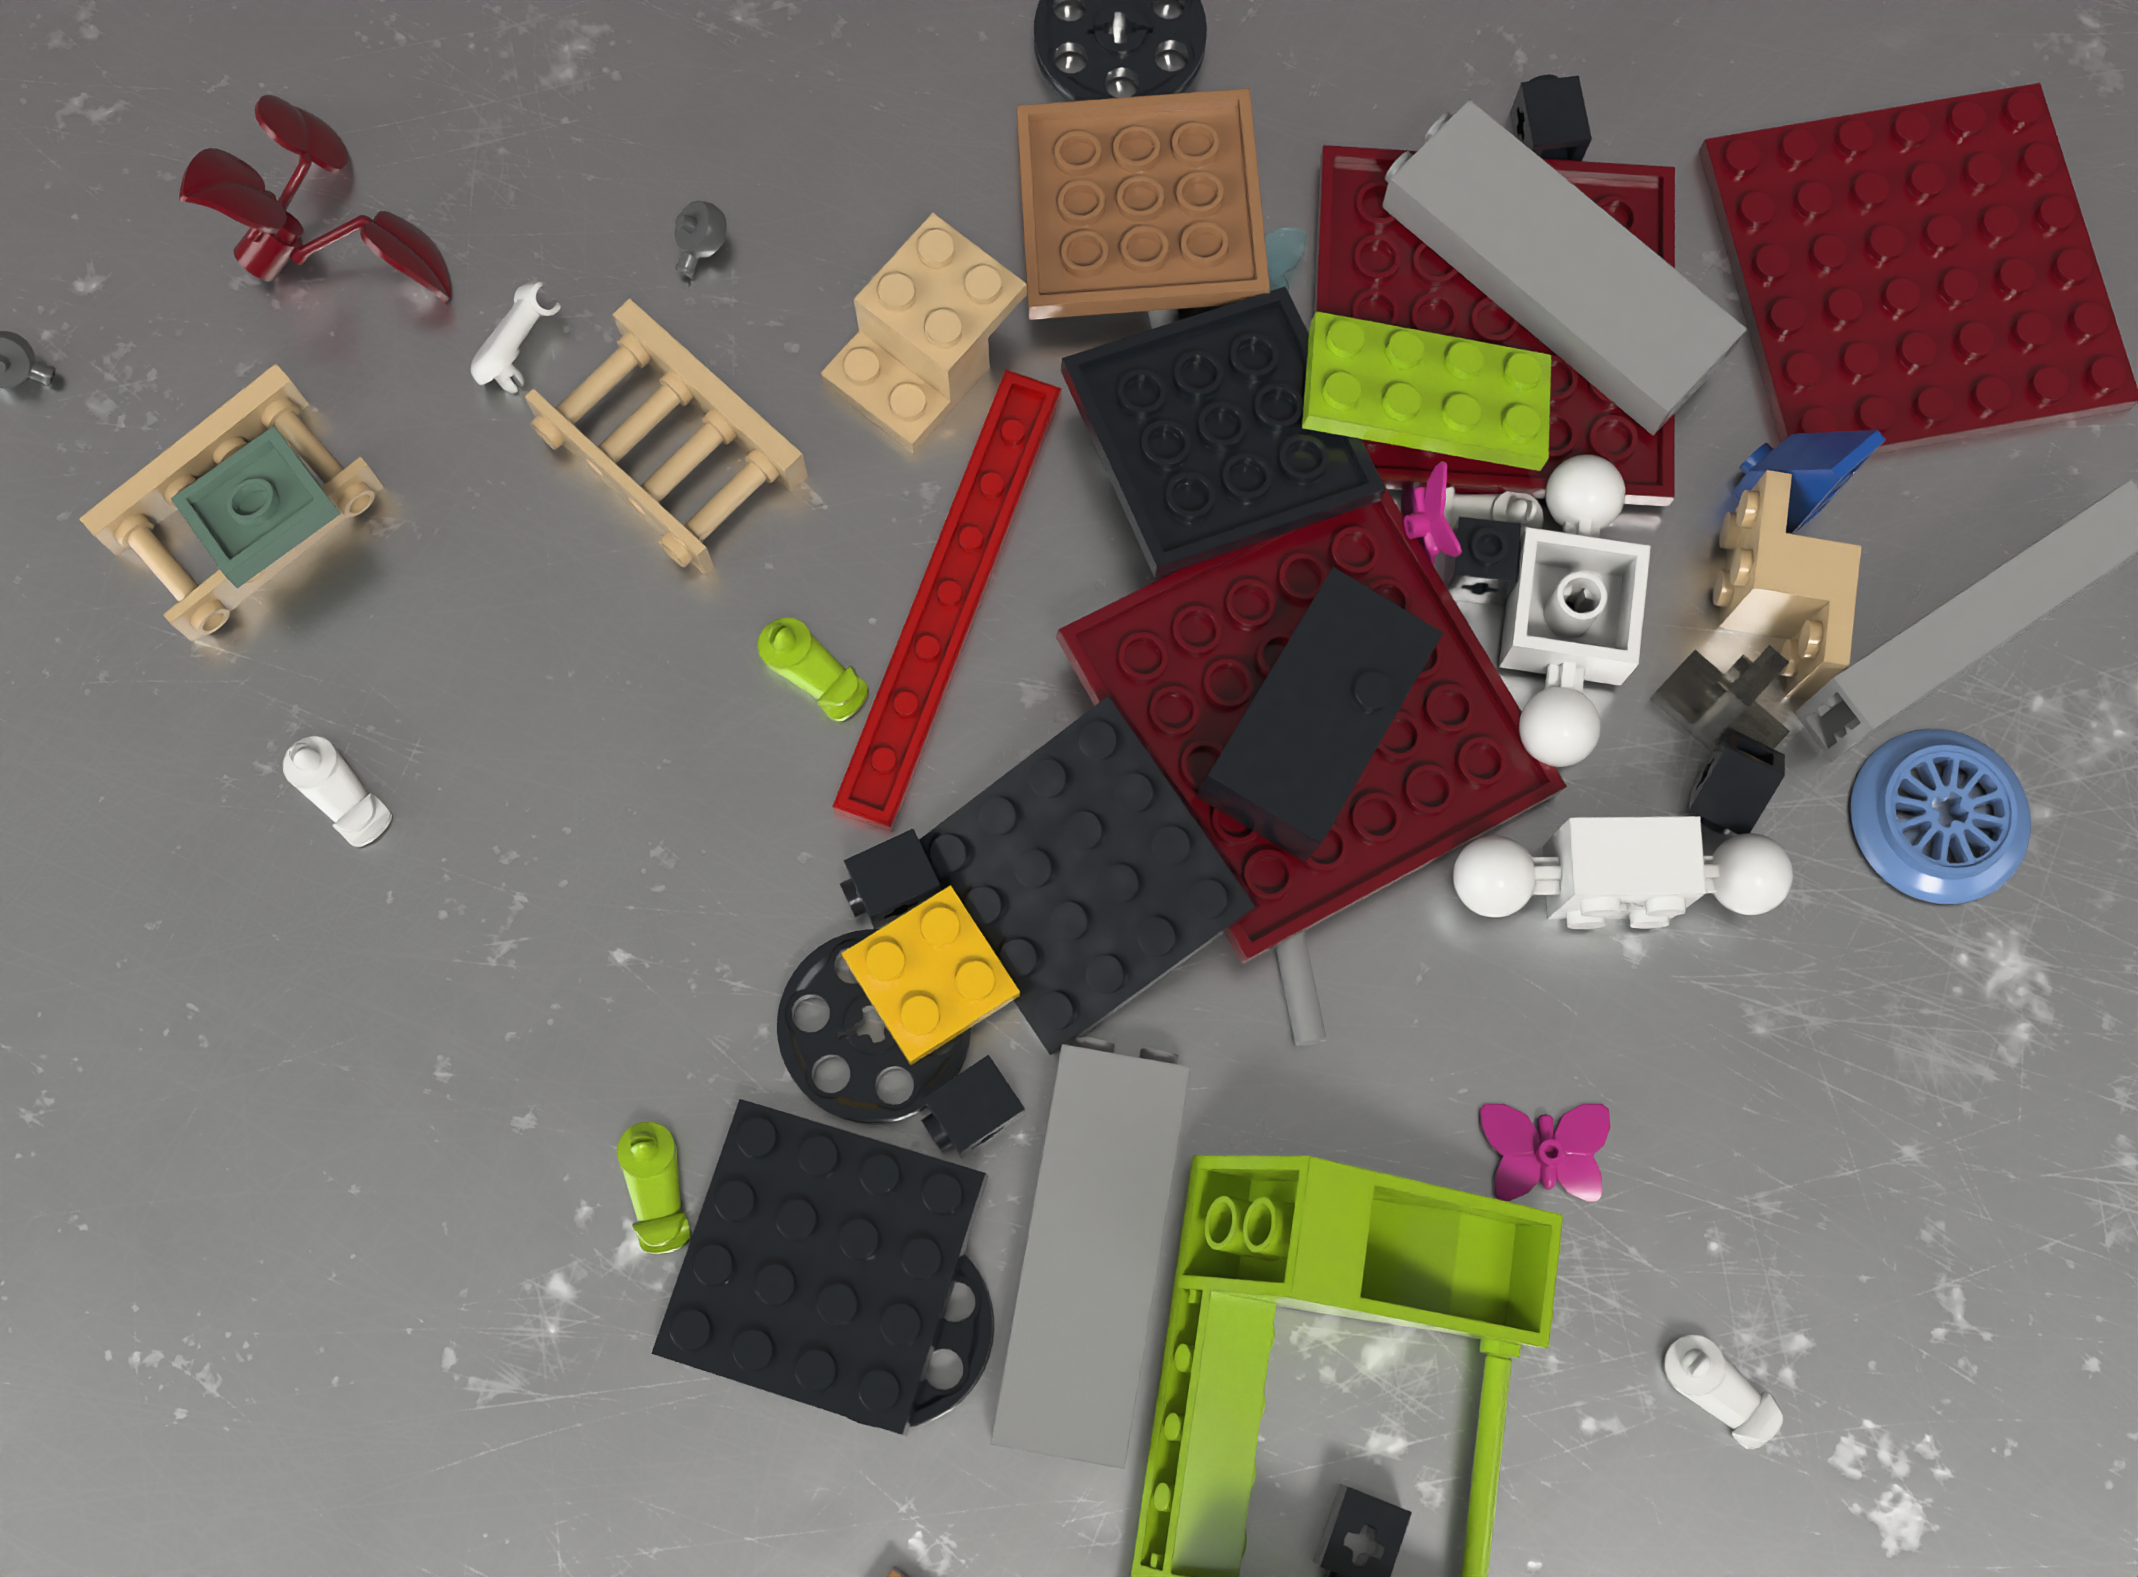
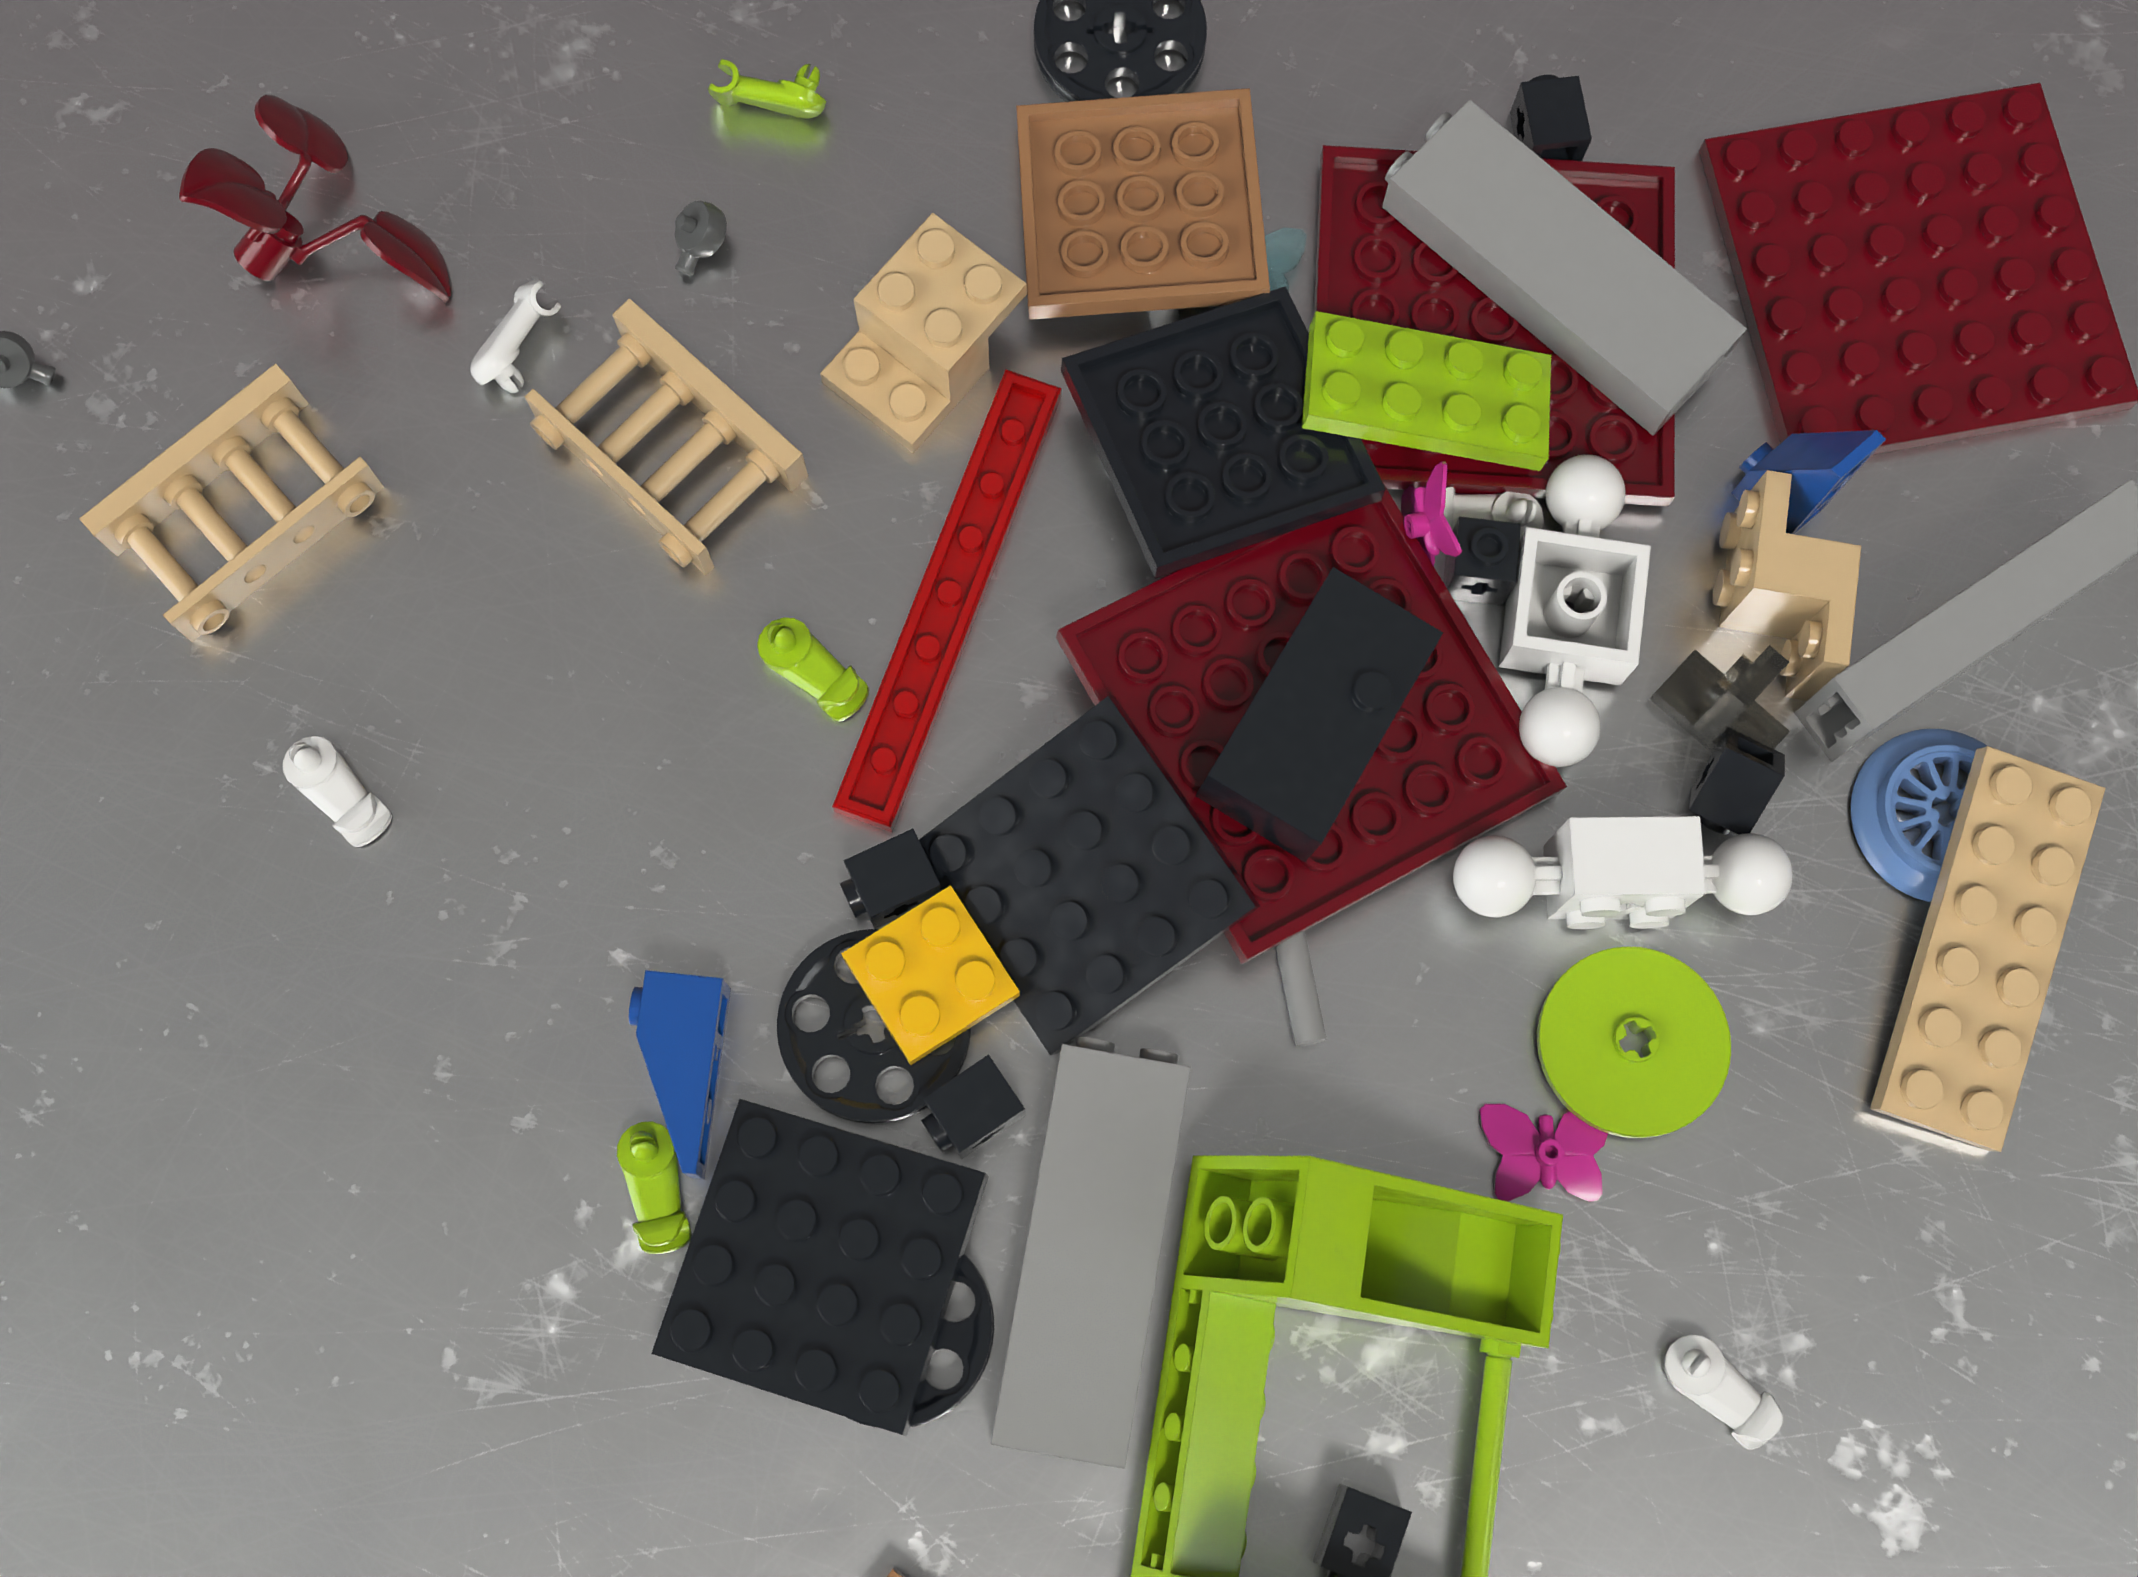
sand green plate [171,425,341,588] -> none
none -> blue slope [629,970,731,1180]
none -> lime piece [708,59,826,119]
none -> lime piece [1537,947,1731,1139]
none -> tan plate [1870,746,2106,1152]

